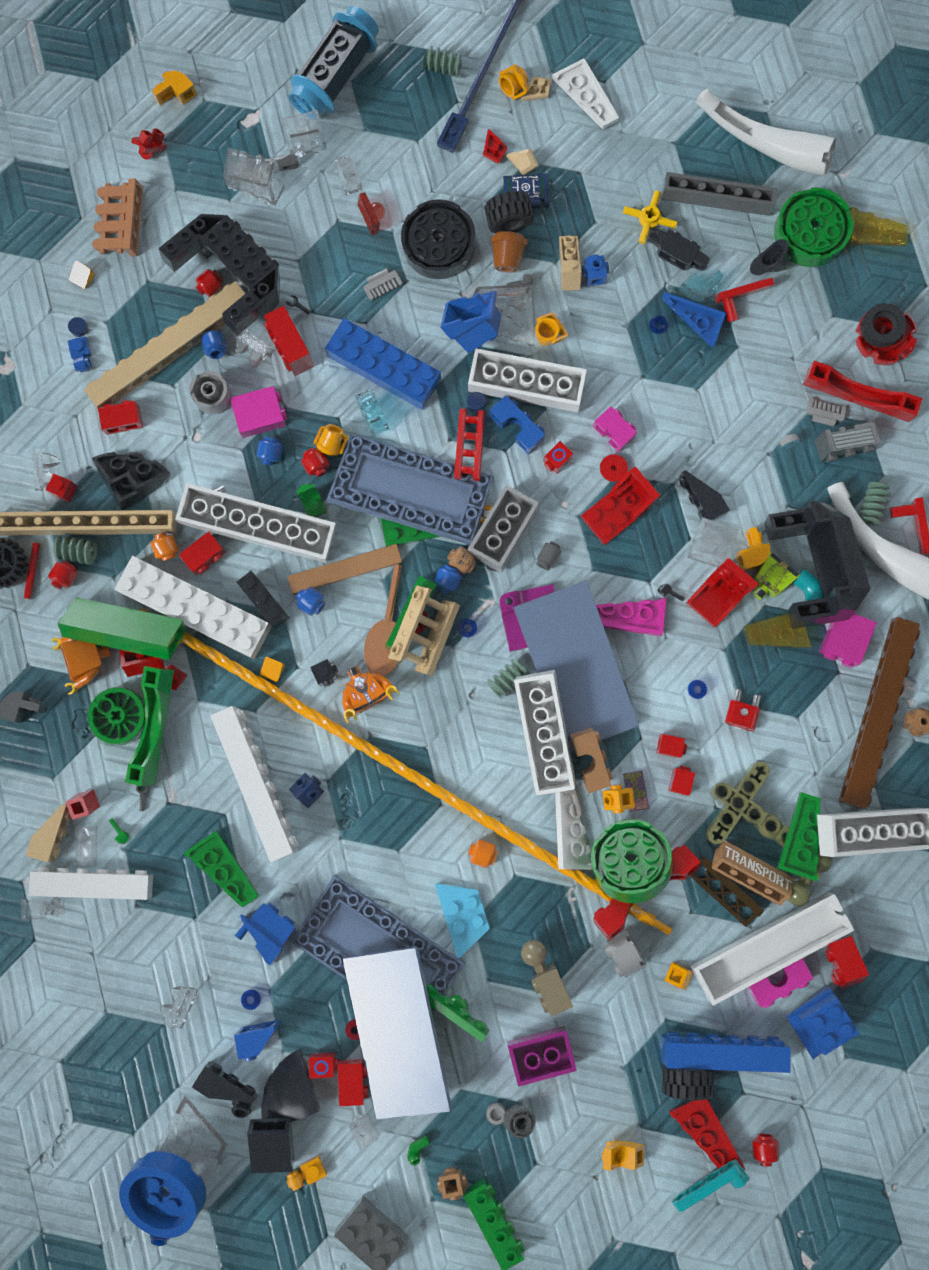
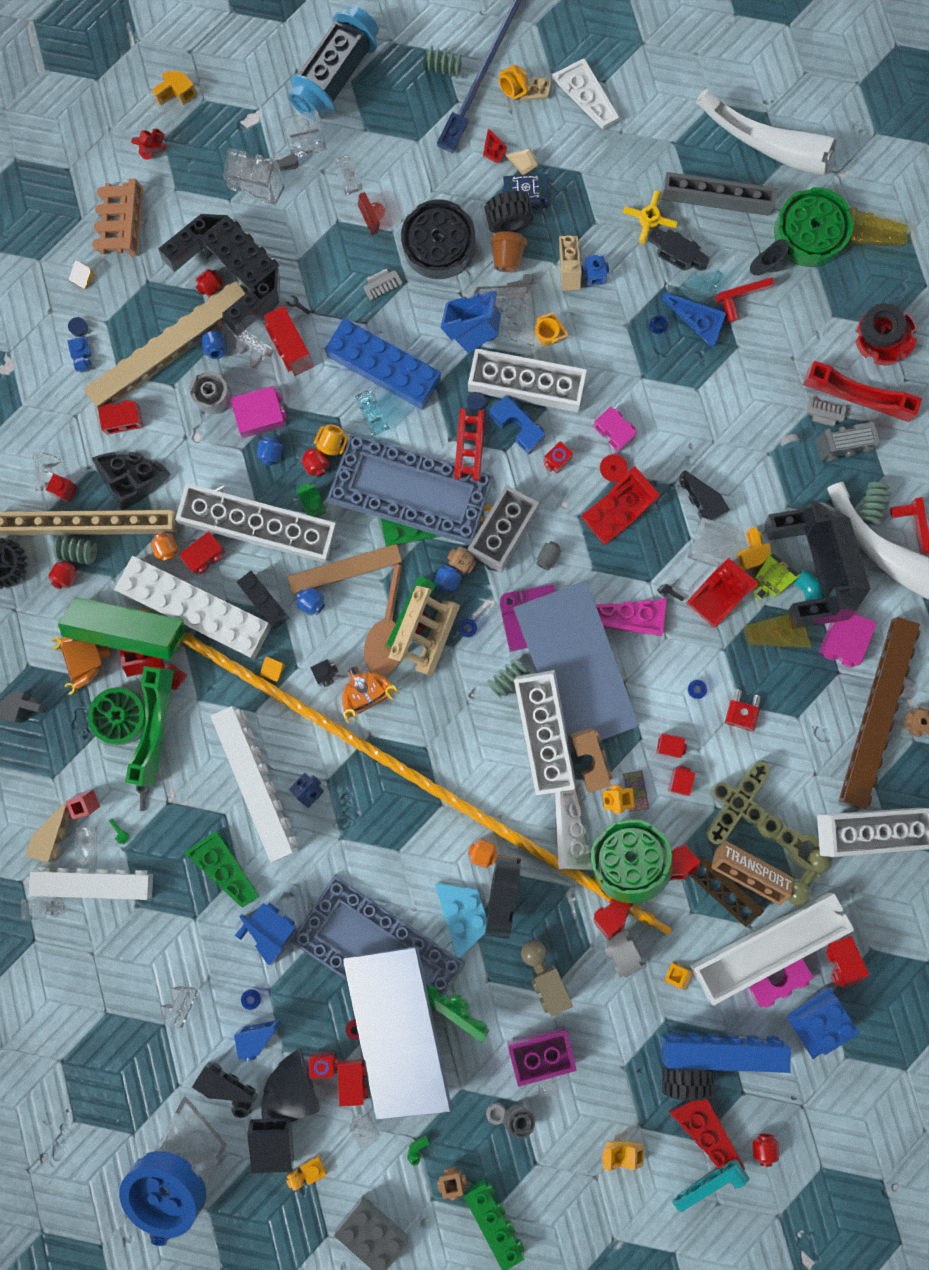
red bar [23,543,40,600] -> none
green wing [777,792,821,882] -> none
none -> black brick [484,854,521,939]

